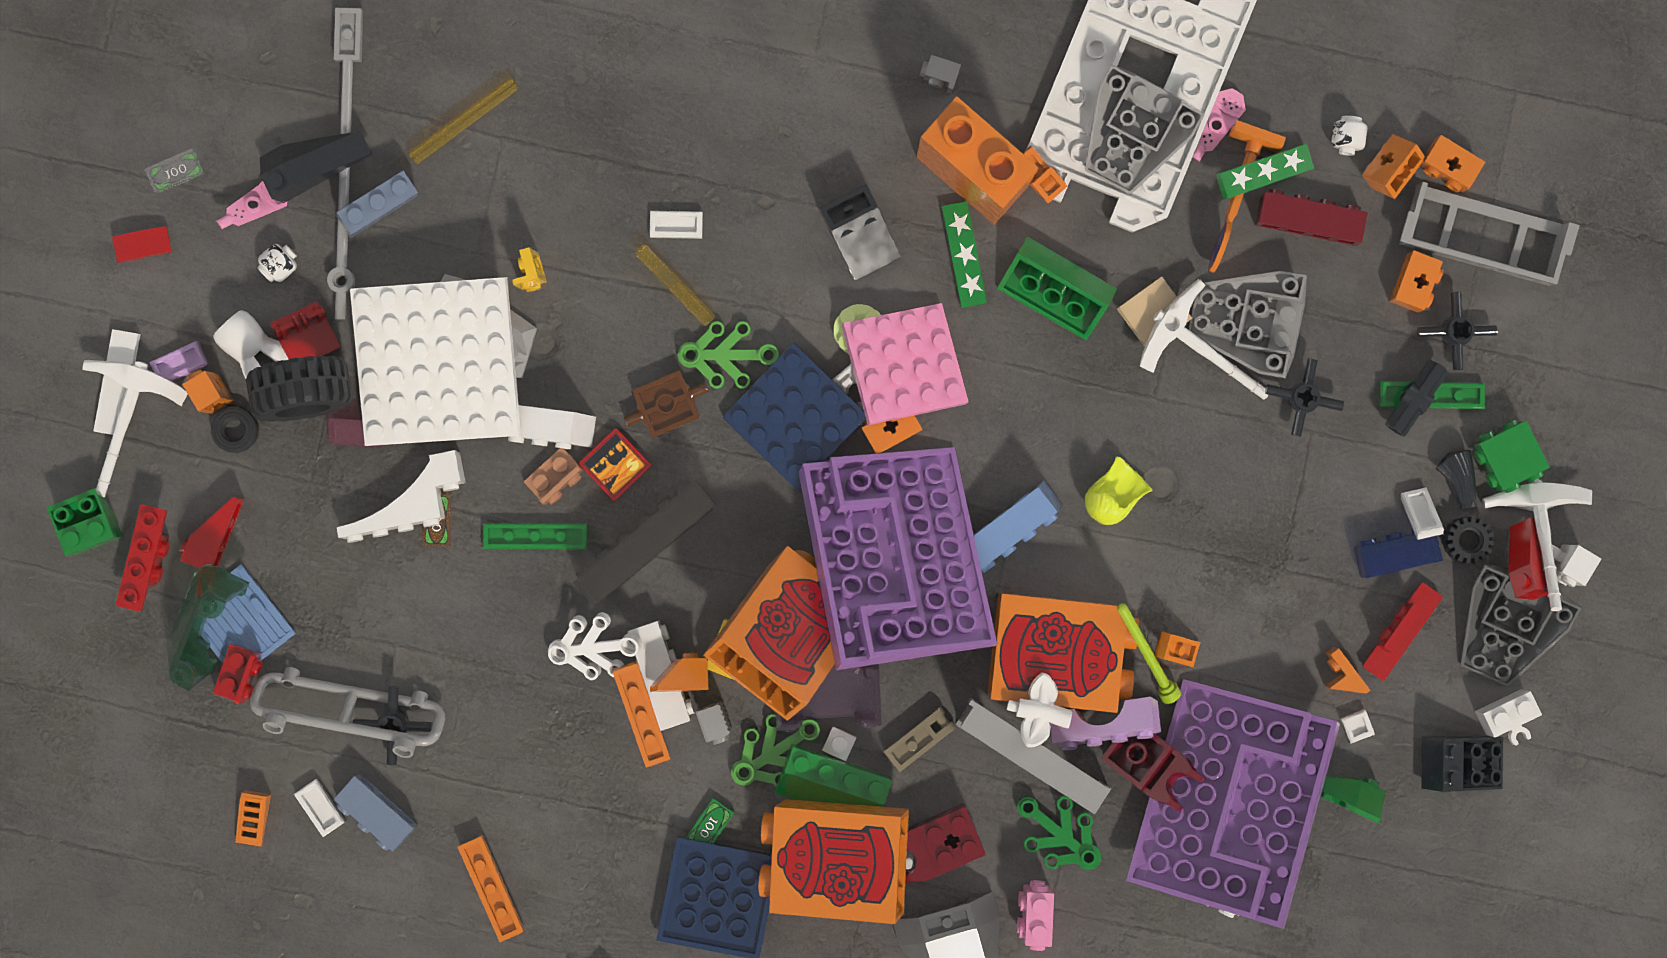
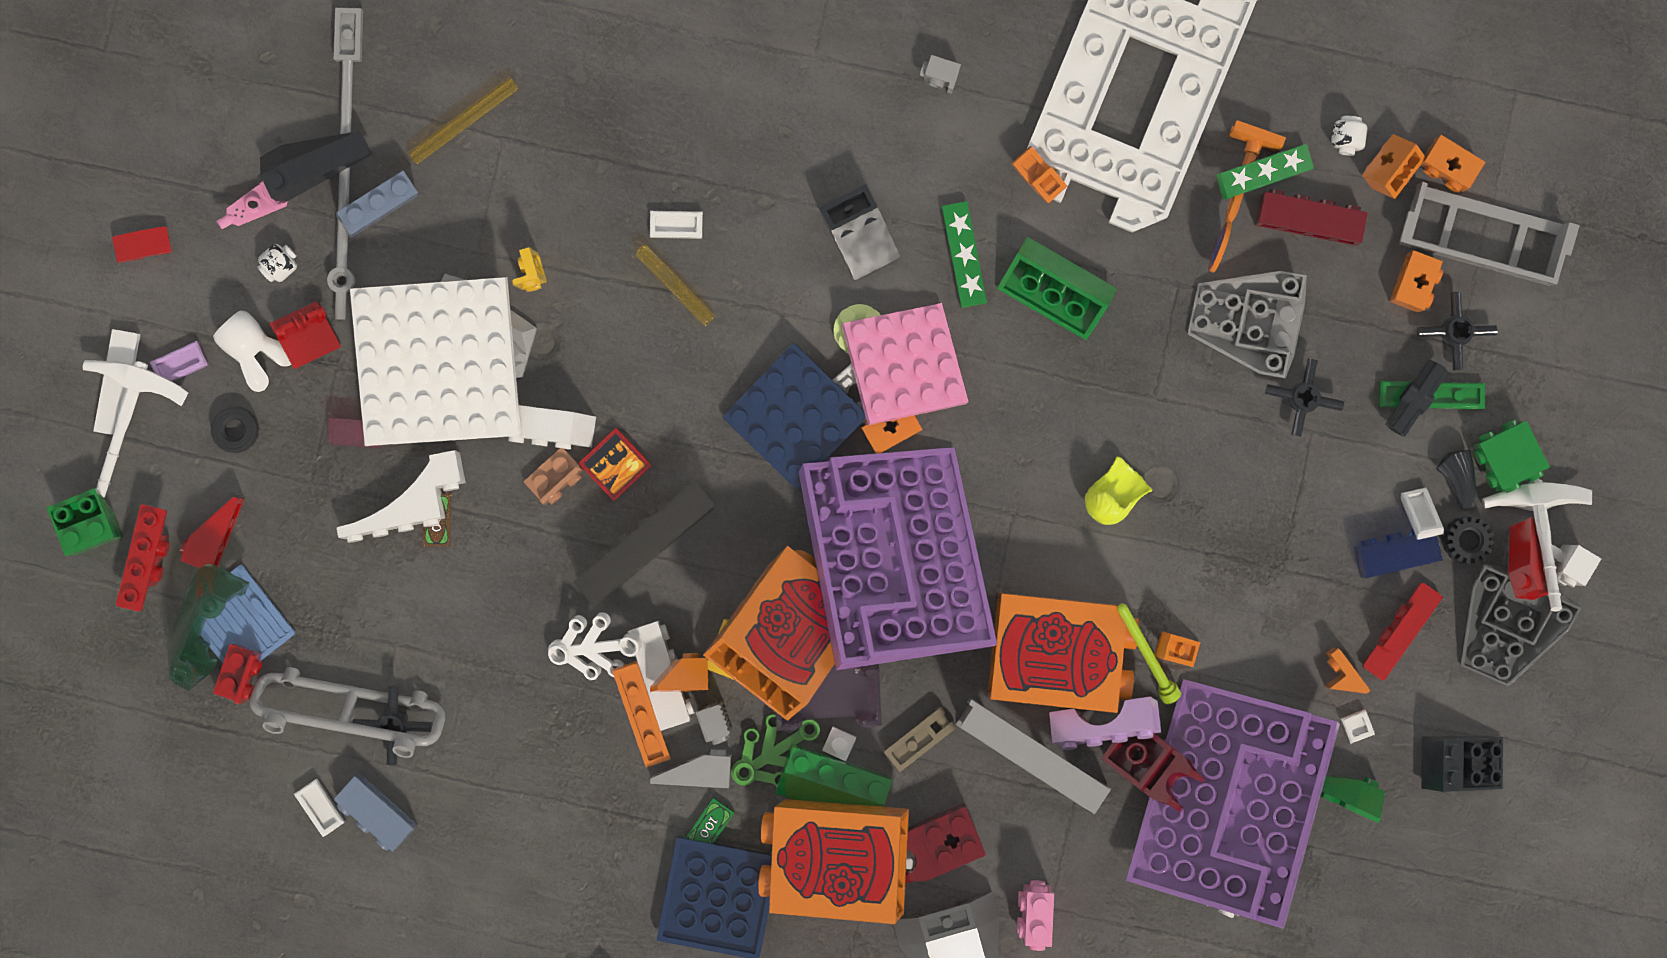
clear tile [145,149,205,194] -> none
orange brick [182,370,235,414] -> none
orange slope [235,790,271,847] -> none
black tyre [246,356,353,422] -> none
orange plate [458,835,525,942] -> none
green tile [483,523,588,550] -> none
reddish brown plate [623,370,709,438] -> none
bright green plant [678,321,779,389] -> none
orange brick [916,96,1039,225] -> none
medium blue wedge [973,480,1063,573] -> none
white plant [1007,672,1072,747] -> none
green plant [1017,795,1101,870] -> none
light grey wedge [1085,65,1205,195] -> none
tan slope [1117,277,1192,347] -> none
white piece [1140,279,1268,400] -> none
bright pink piece [1192,88,1246,161] -> none
white brick [1475,689,1542,745] -> none
none -> light grey slope [650,749,732,788]

